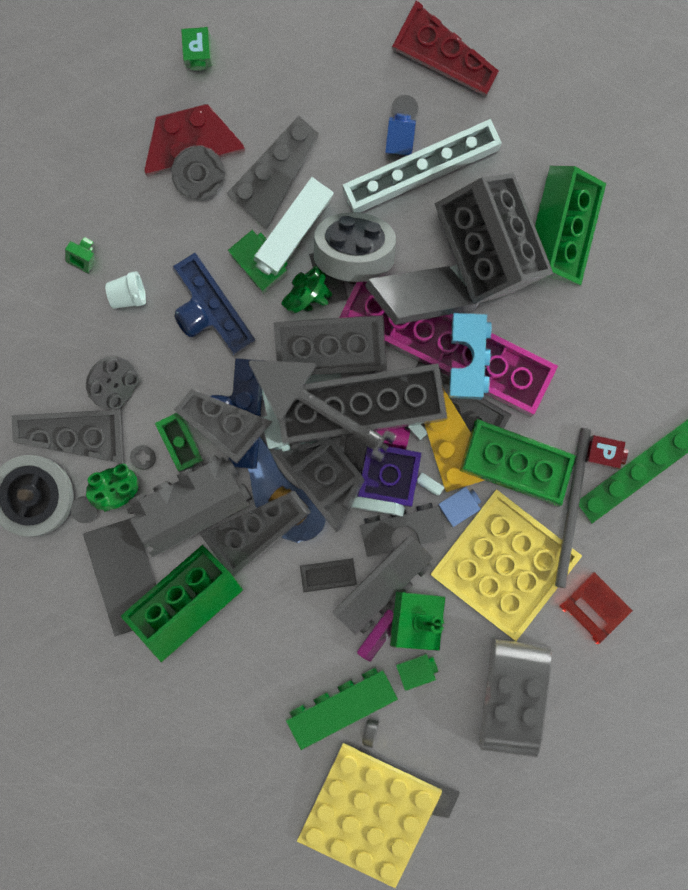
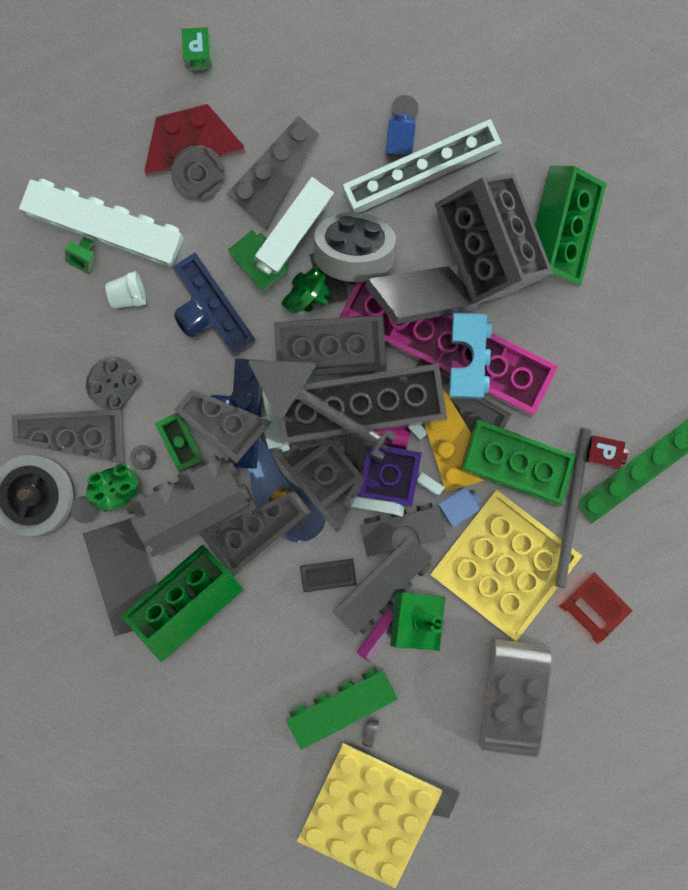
dark red wing [392,0,499,97] -> none
green brick [395,653,439,691] -> none
none -> light aqua brick [19,178,184,268]

